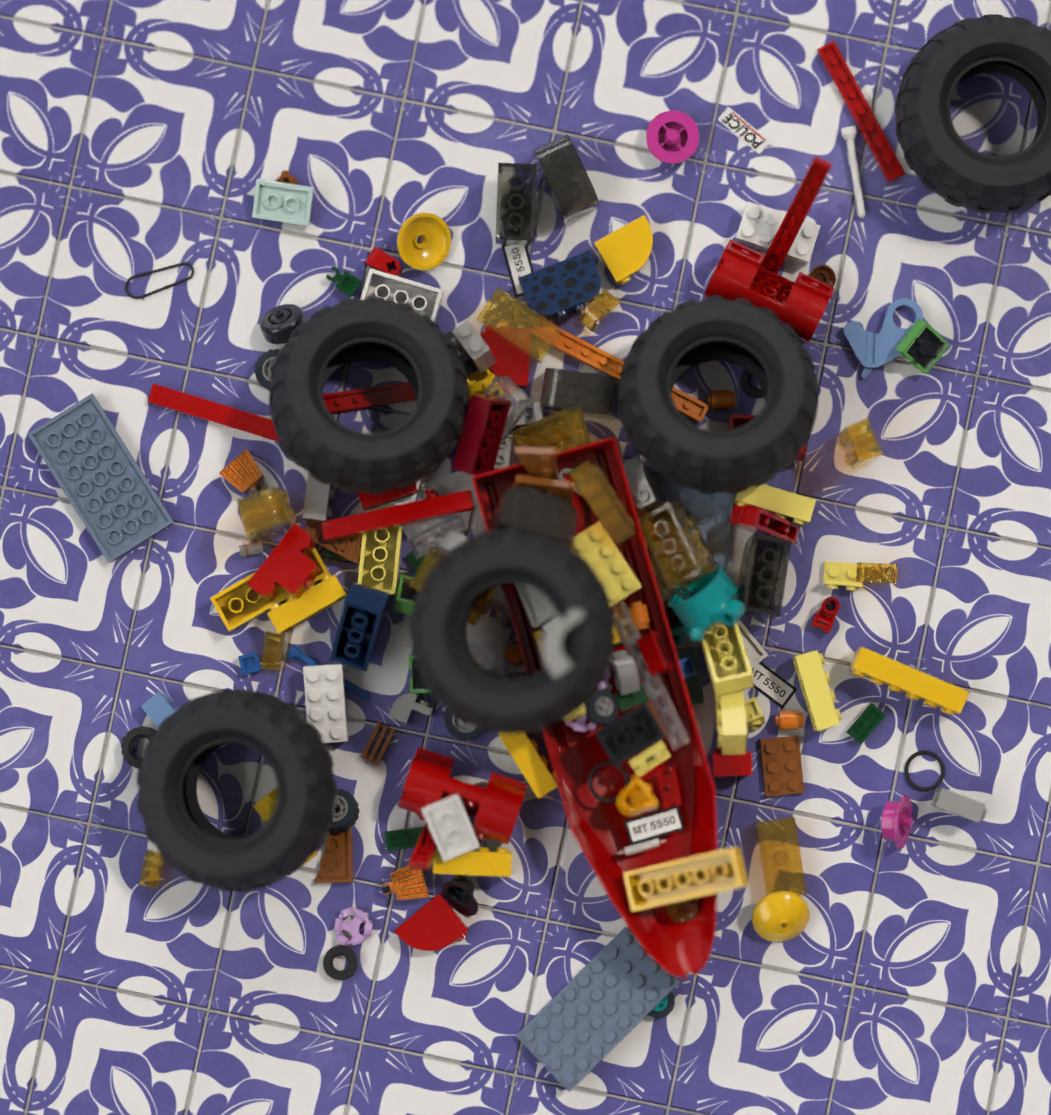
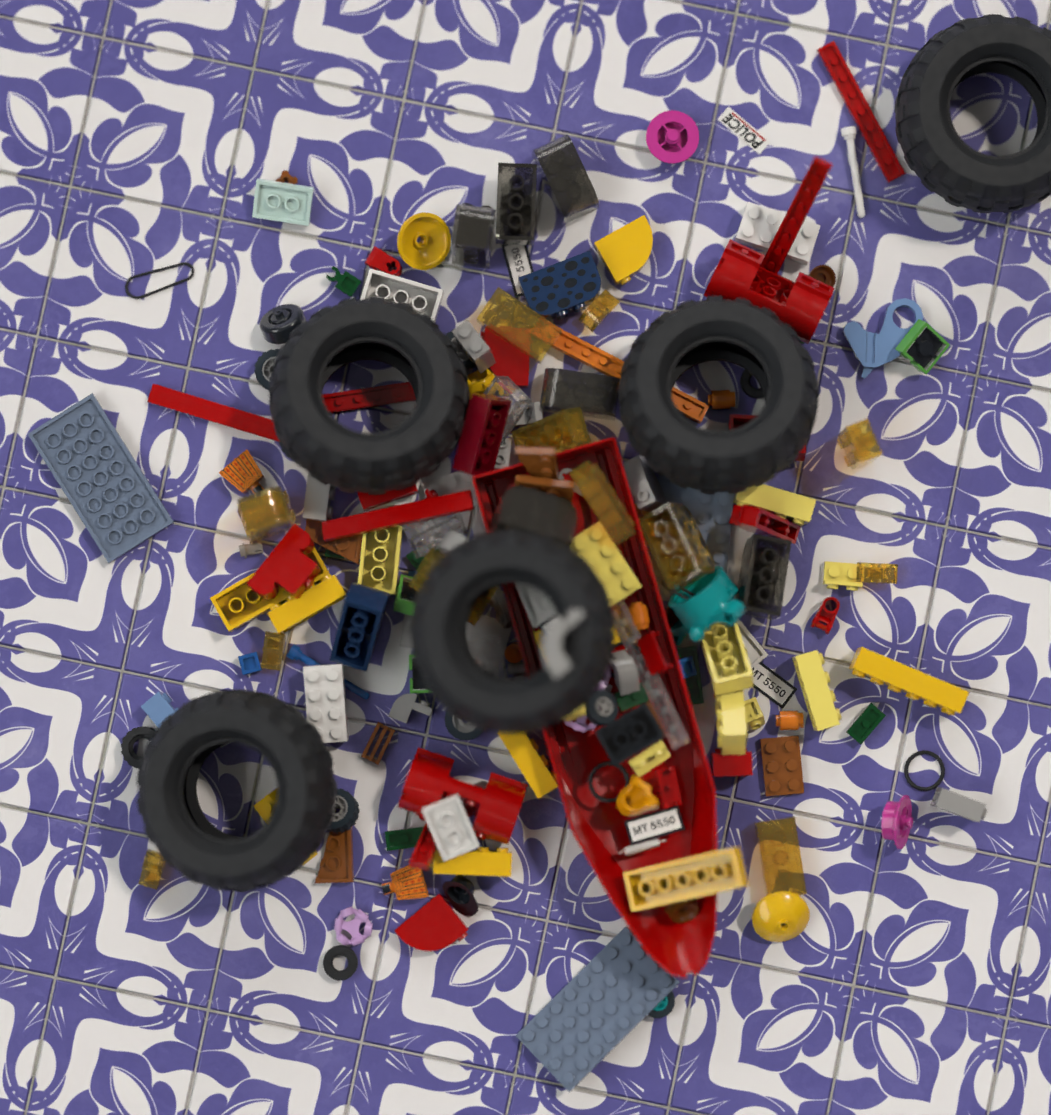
none -> clear smoke brick [451,203,496,269]

